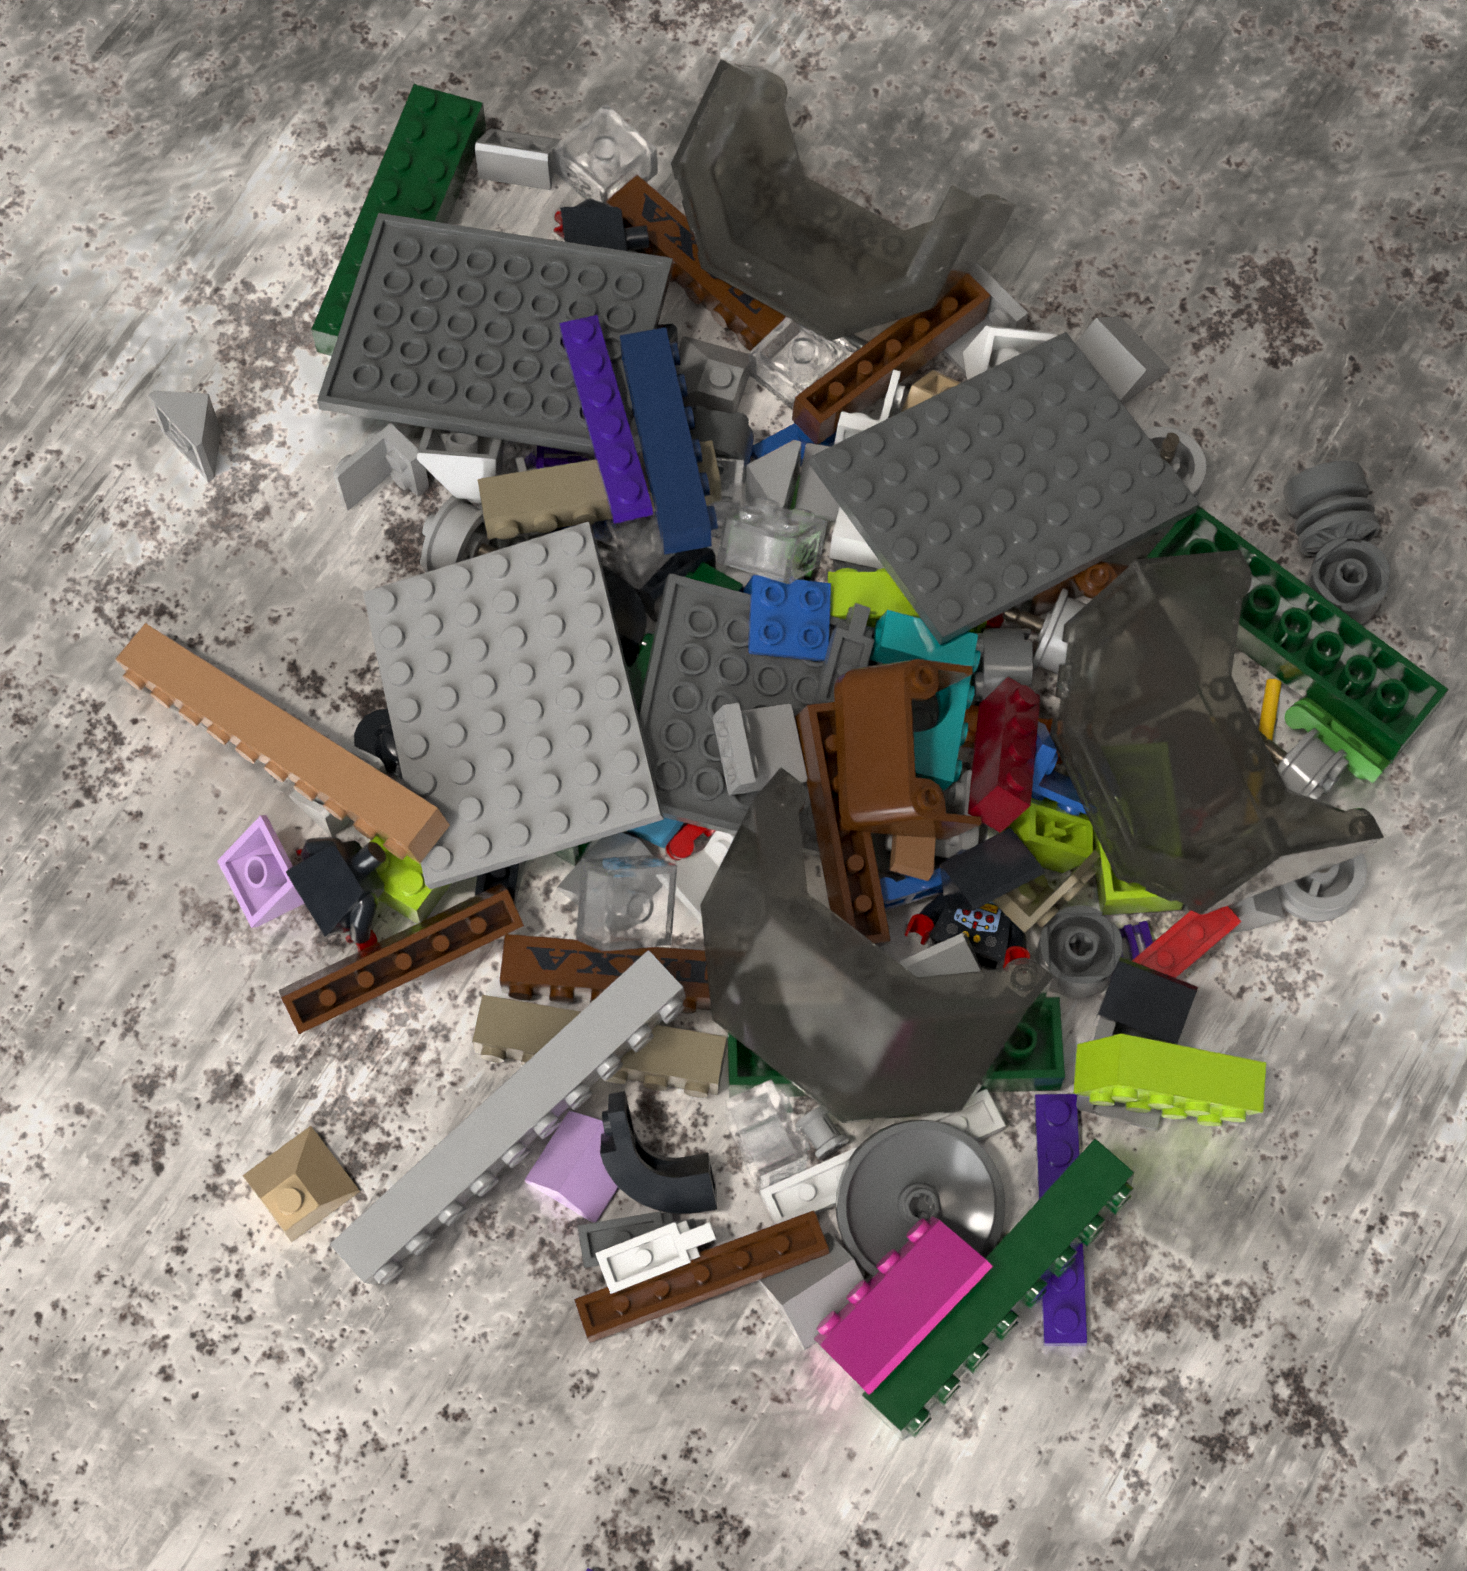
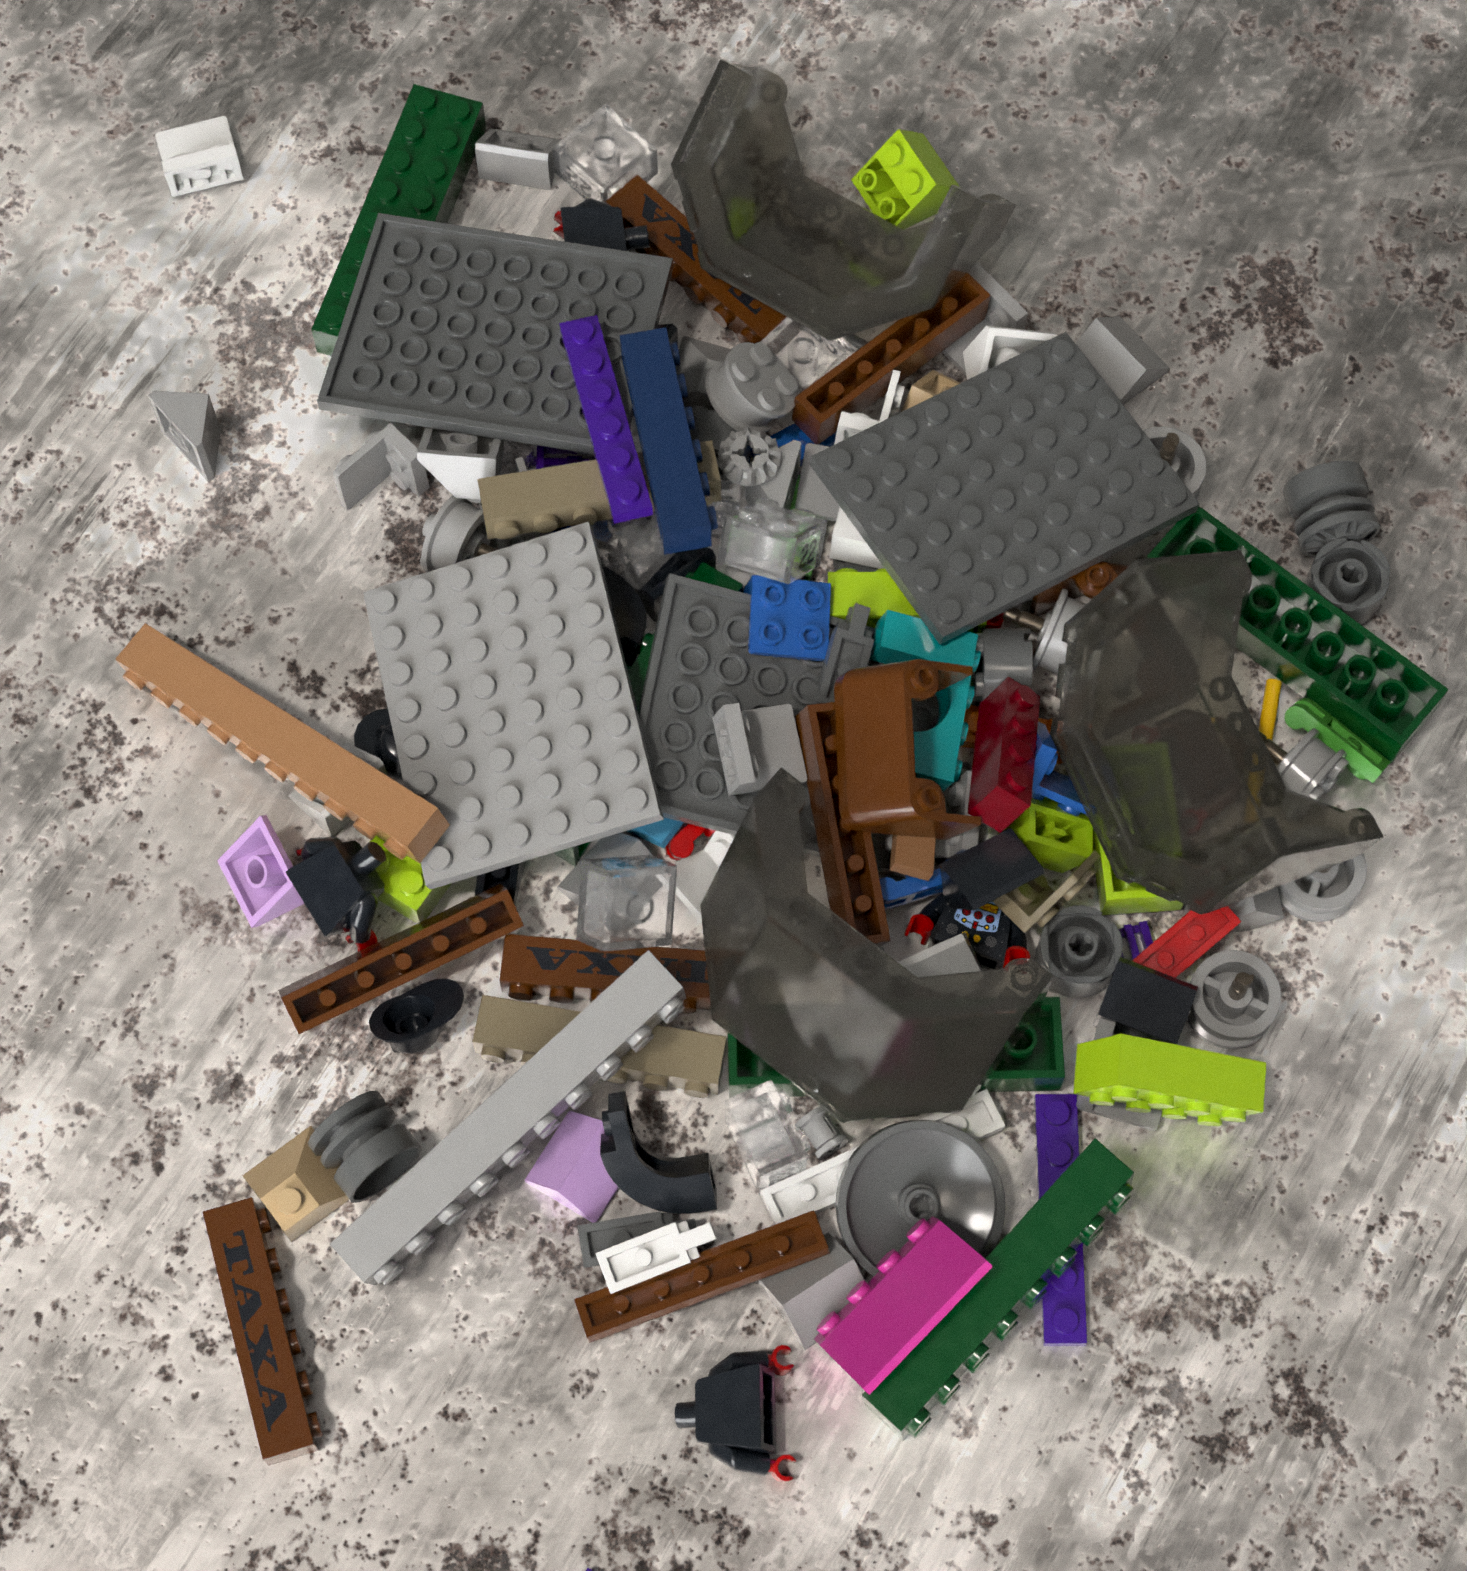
none -> white bracket [155,116,244,197]
none -> reddish brown brick [202,1197,323,1466]
none -> dark grey wheel [307,1091,422,1203]
none -> black piece [369,978,464,1054]
none -> black torso [674,1345,797,1482]
none -> light grey wheel [705,342,798,433]
none -> light grey gear [718,426,781,486]
none -> lime slope [851,129,961,235]
none -> light grey wheel [1187,950,1281,1049]

